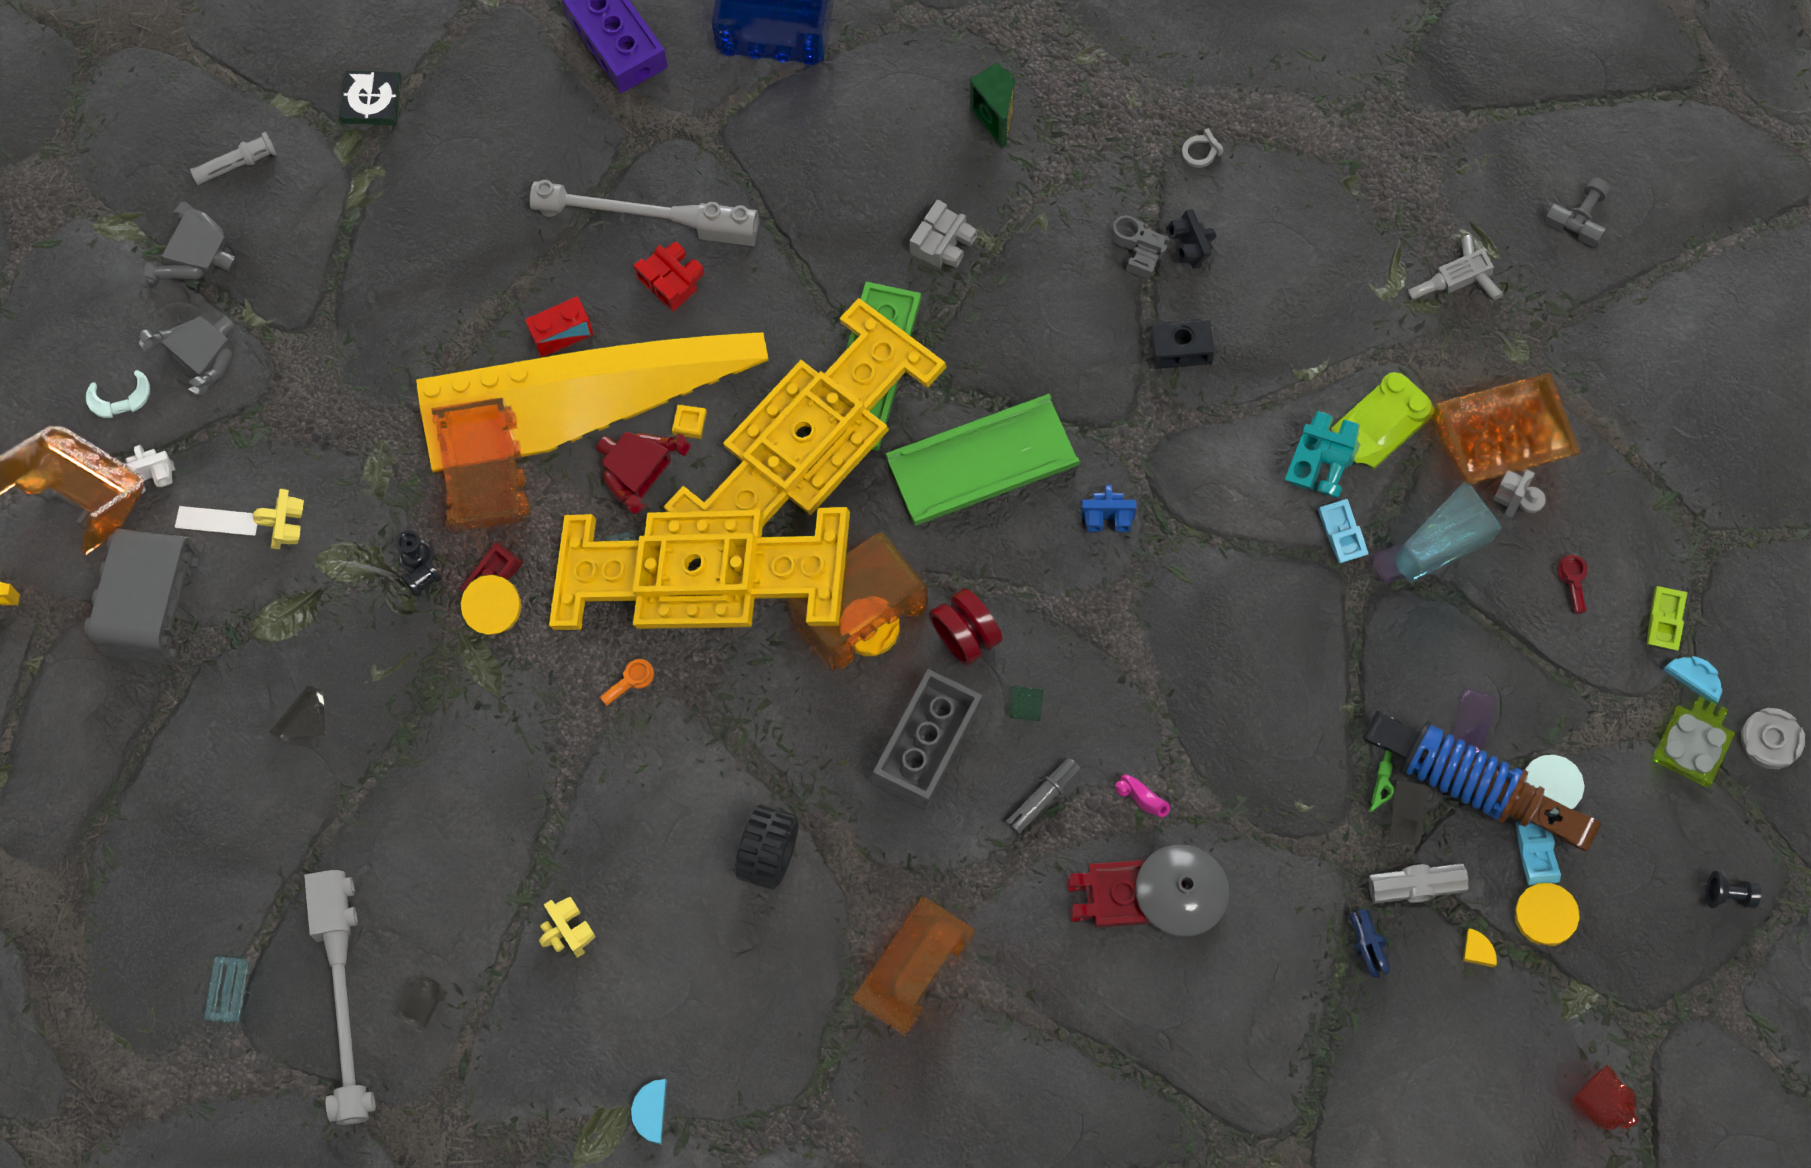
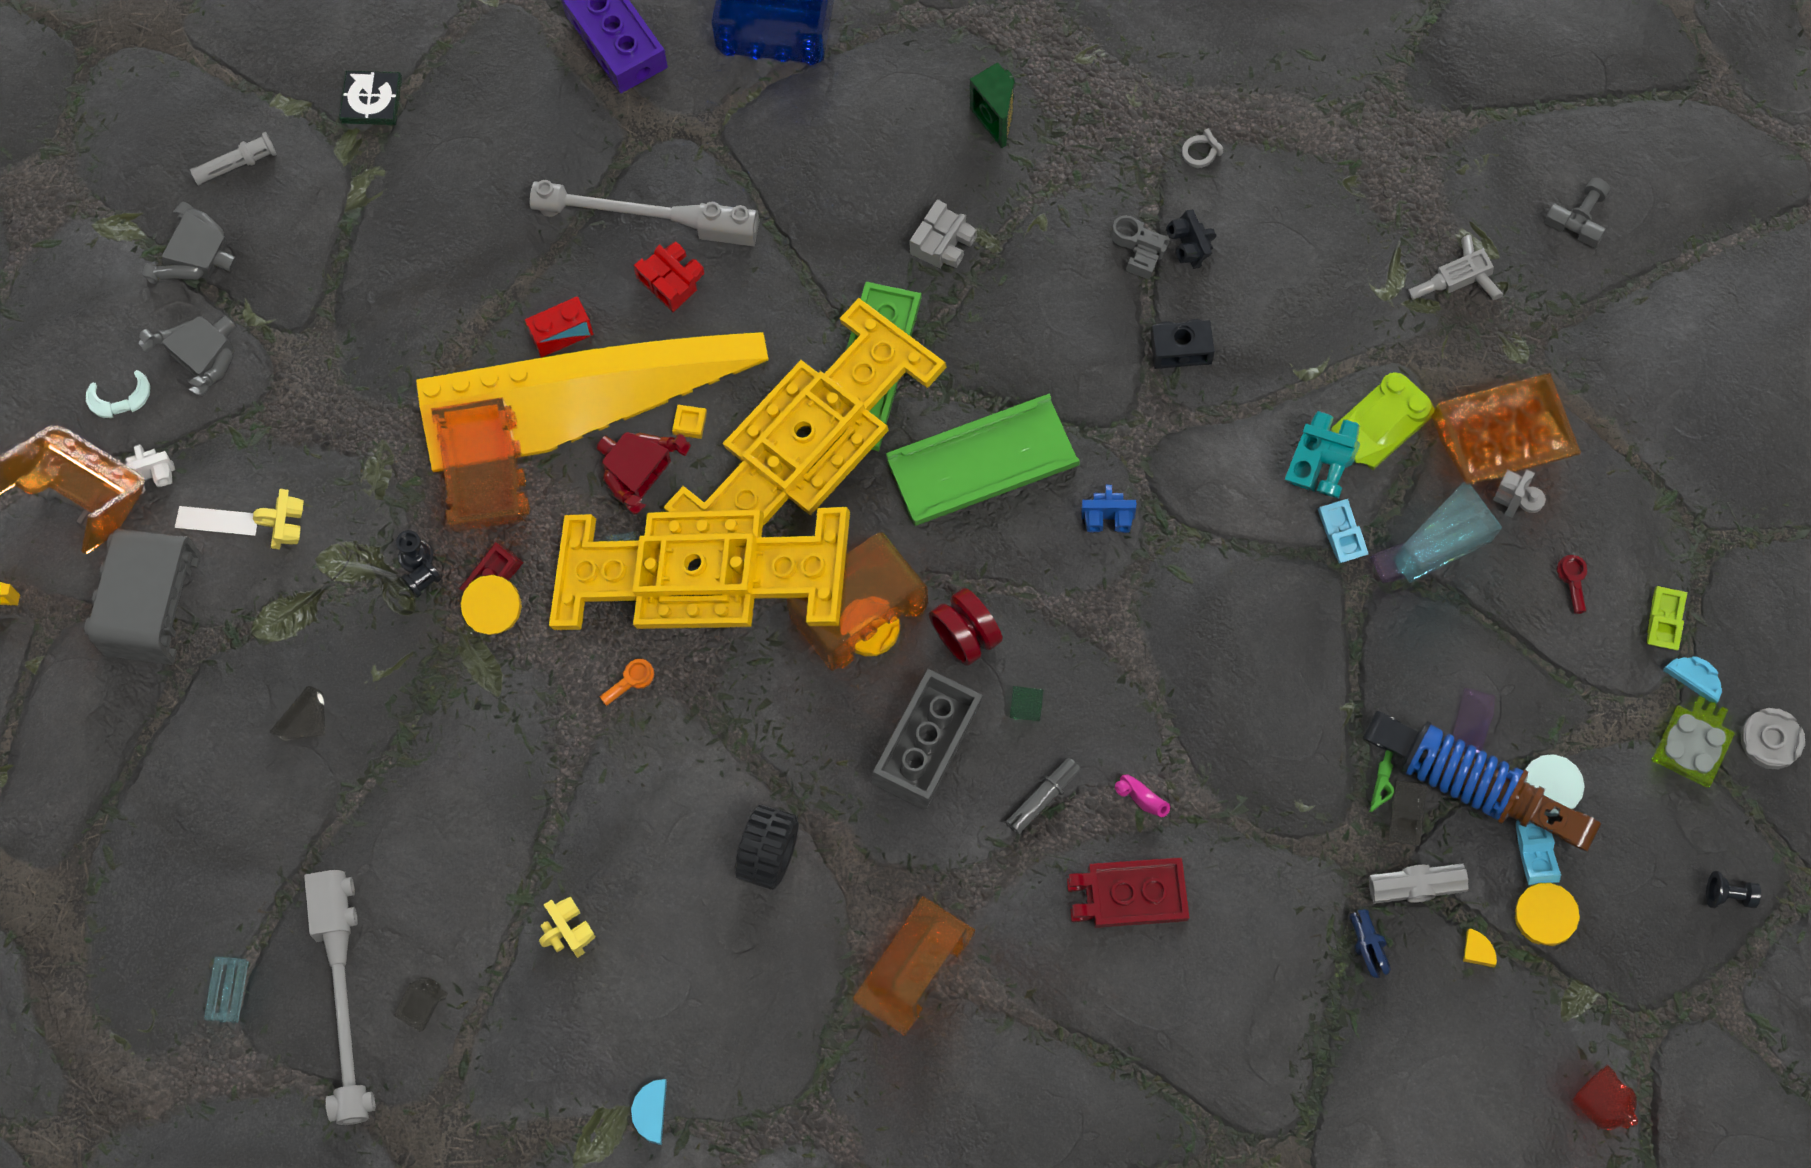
dark grey dish [1135,844,1229,937] -> none

